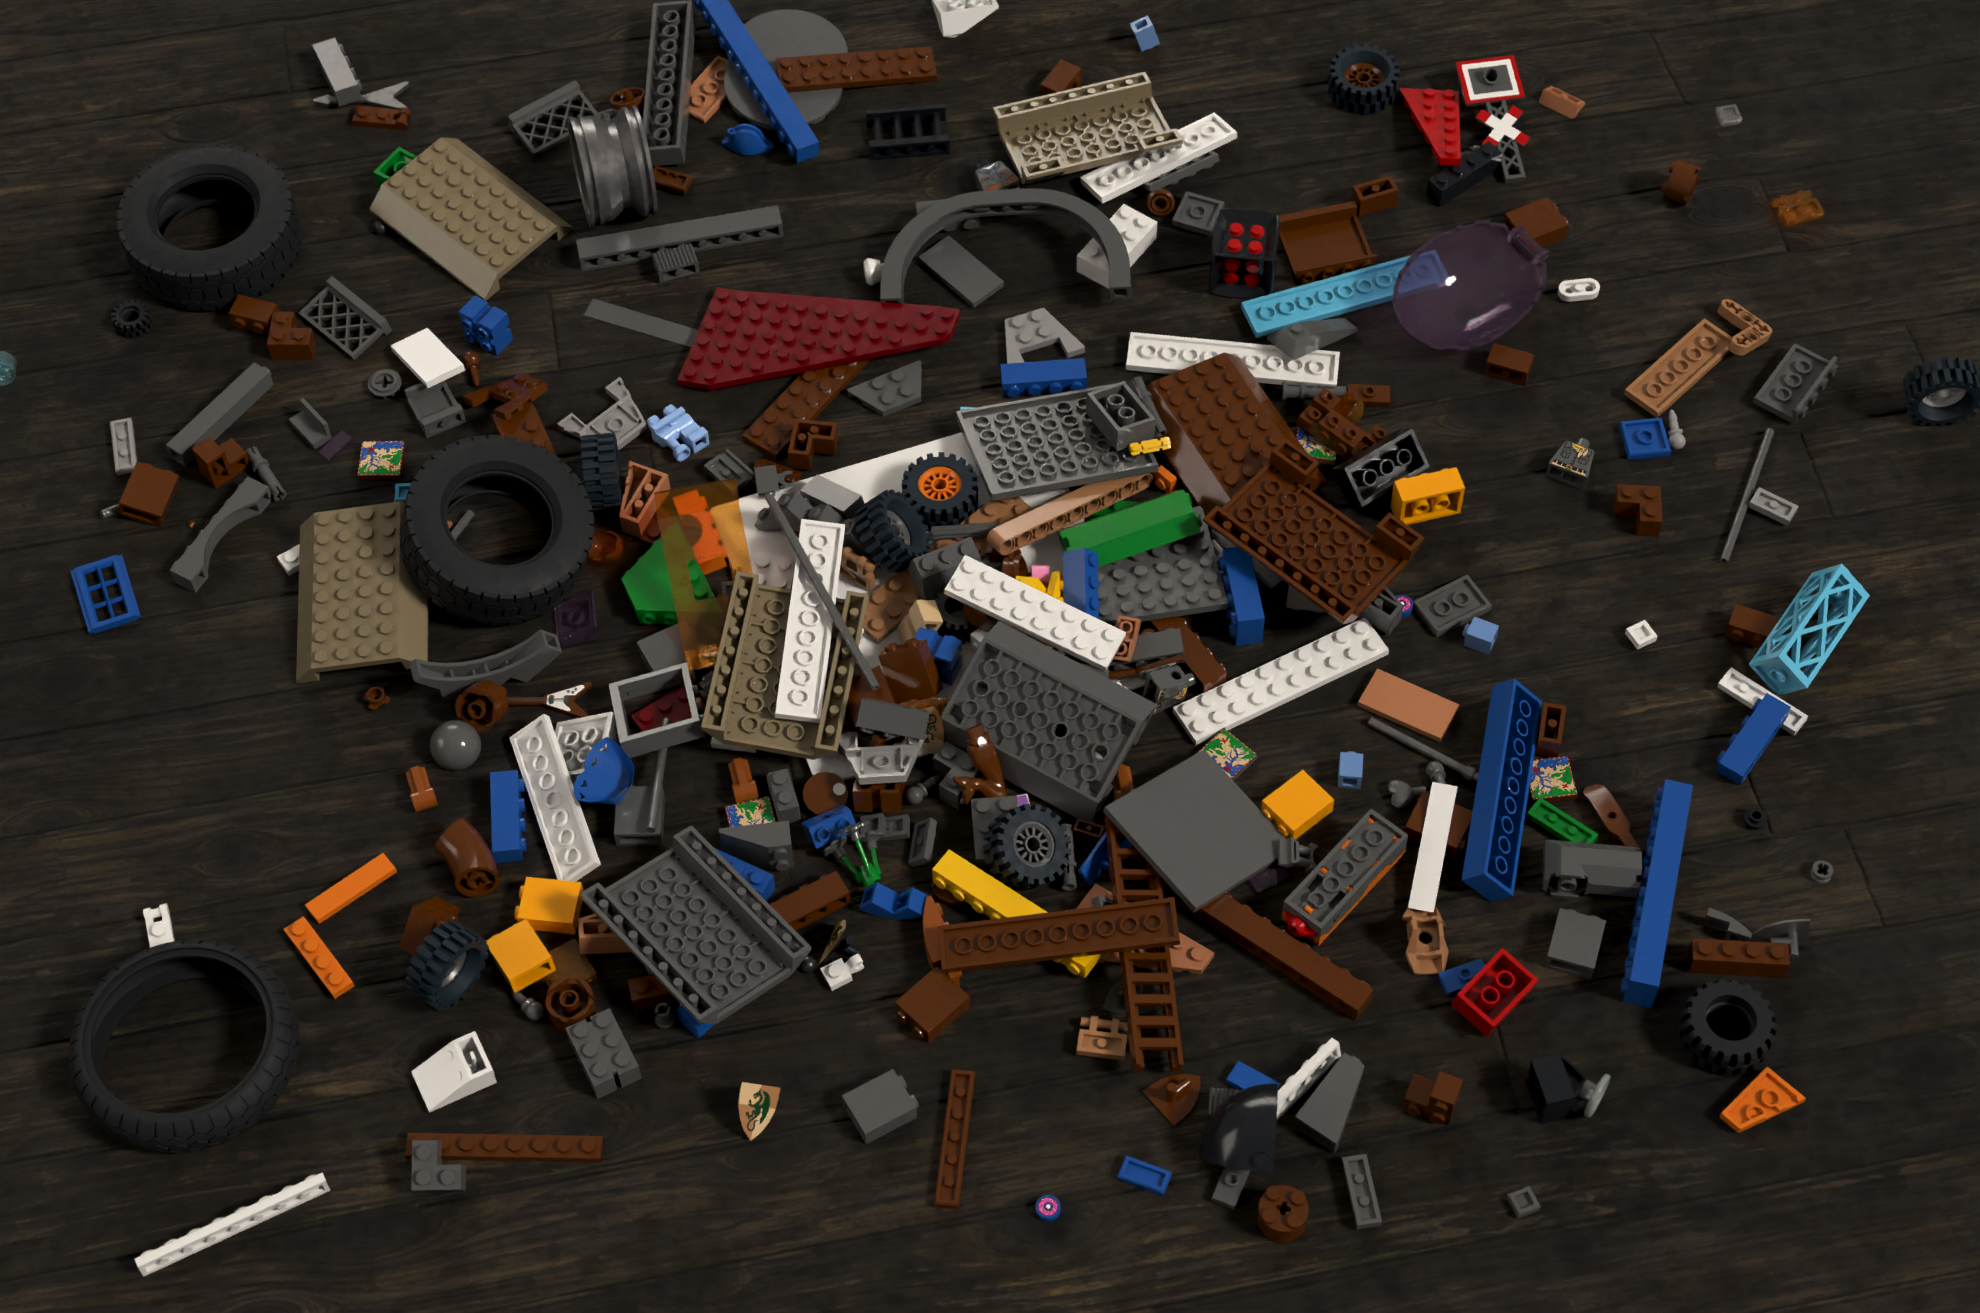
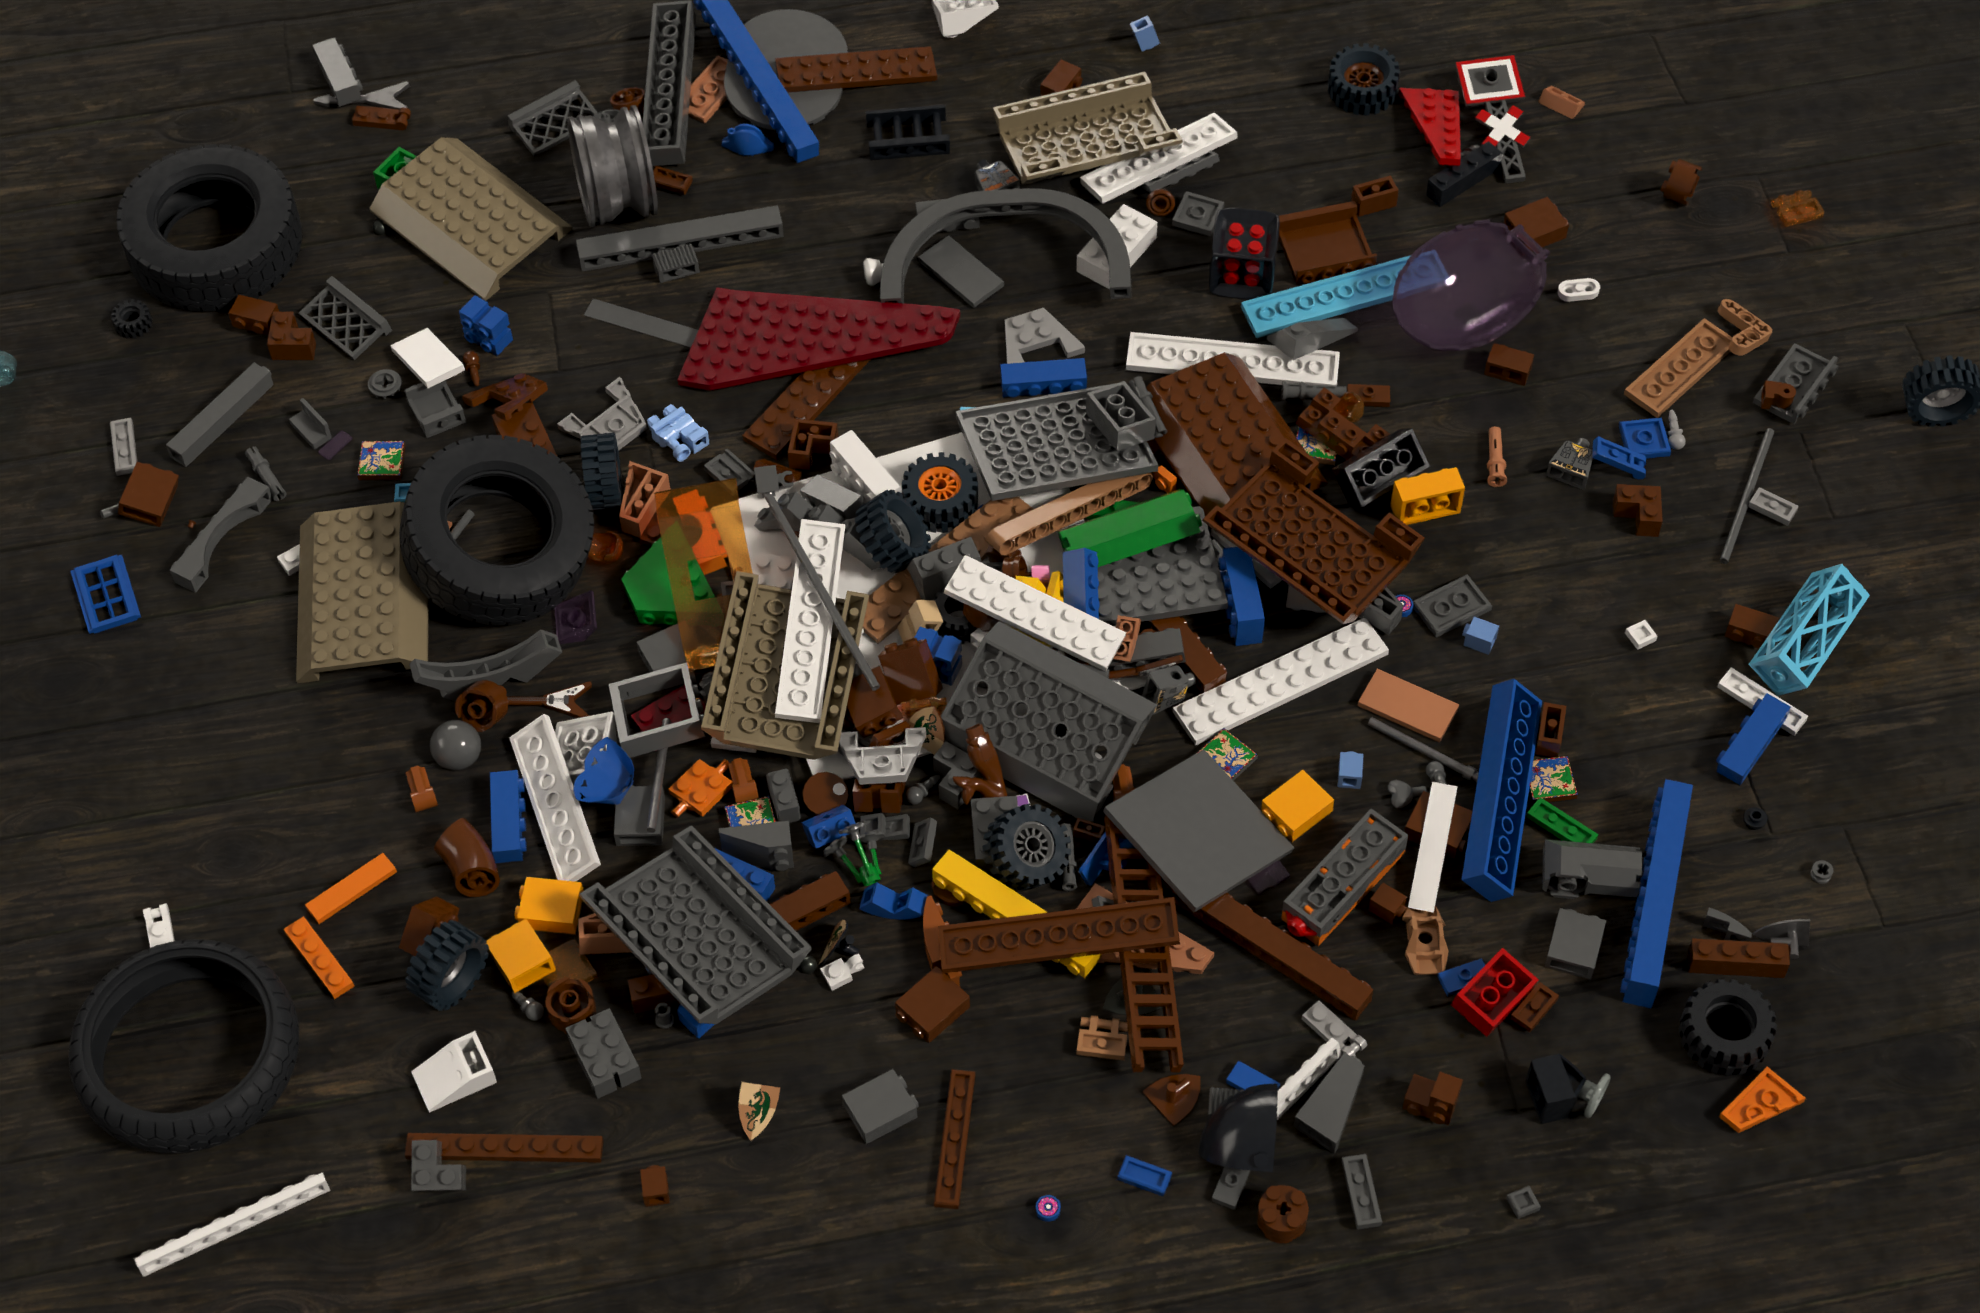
reddish brown brick [192,437,251,489] -> none
reddish brown plate [363,687,390,710] -> none
medium nougat plate [839,547,875,592] -> none
dark grey wing [847,360,922,417] -> none
dark grey brick [856,697,930,743] -> none
dark grey axle [931,522,996,539] -> none
yellow axle [1129,437,1171,456] -> none
dark grey piece [1278,837,1319,874] -> none
reddish brown piece [1583,784,1639,847] -> none
clear tile [1716,104,1742,127] -> none
none -> reddish brown brick [640,1165,670,1207]
none -> orange plate [668,759,733,818]
none -> white brick [829,430,901,503]
none -> light grey plate [1302,1001,1367,1056]
none -> reddish brown brick [1368,883,1407,924]
none -> nougat pin [1487,427,1507,487]
none -> reddish brown plate [1510,982,1559,1032]
none -> blue plate [1592,436,1646,479]
none -> reddish brown leg [1761,380,1796,410]

